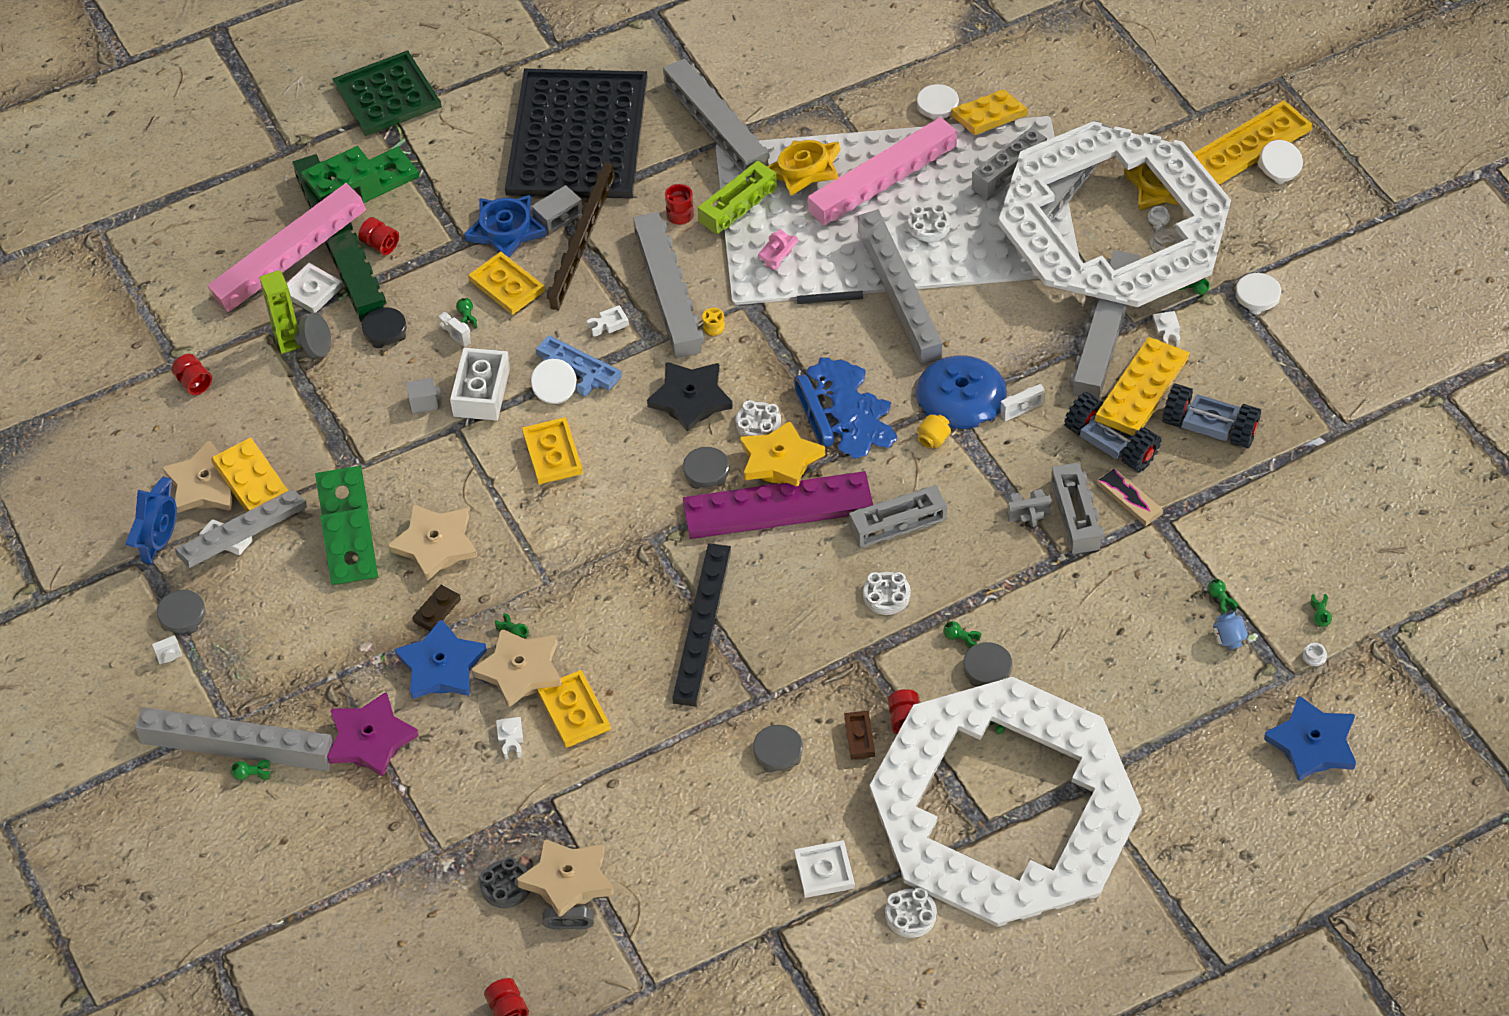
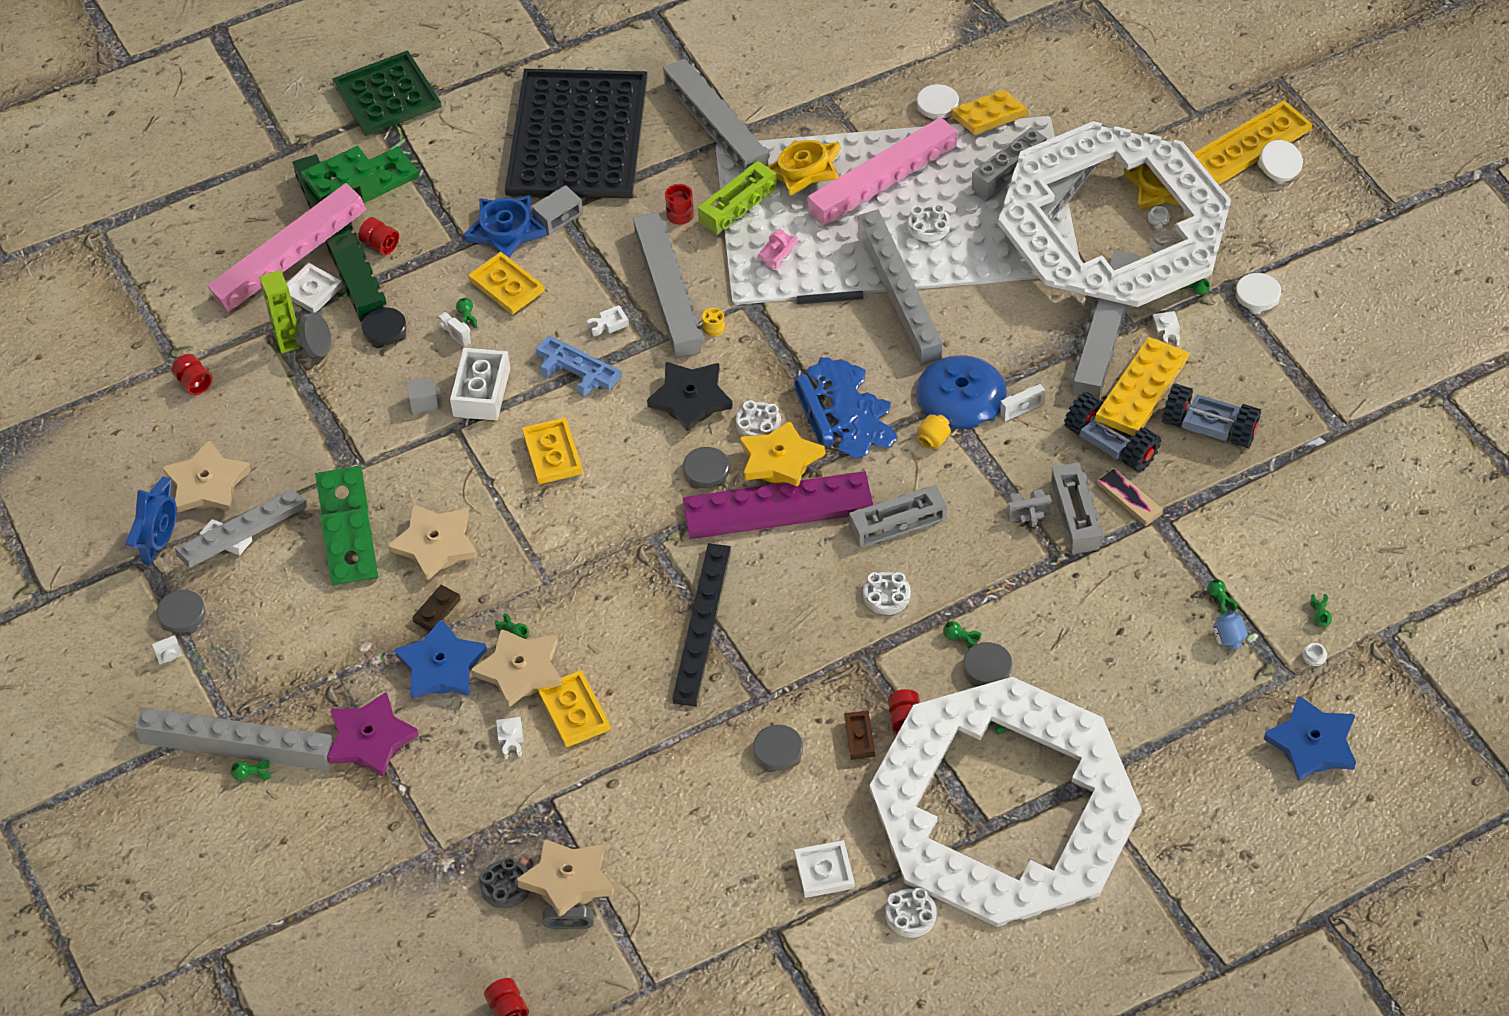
yellow plate [211,437,288,512] -> none
white tile [531,359,576,404] -> none
dark brown plate [547,162,615,311] -> none

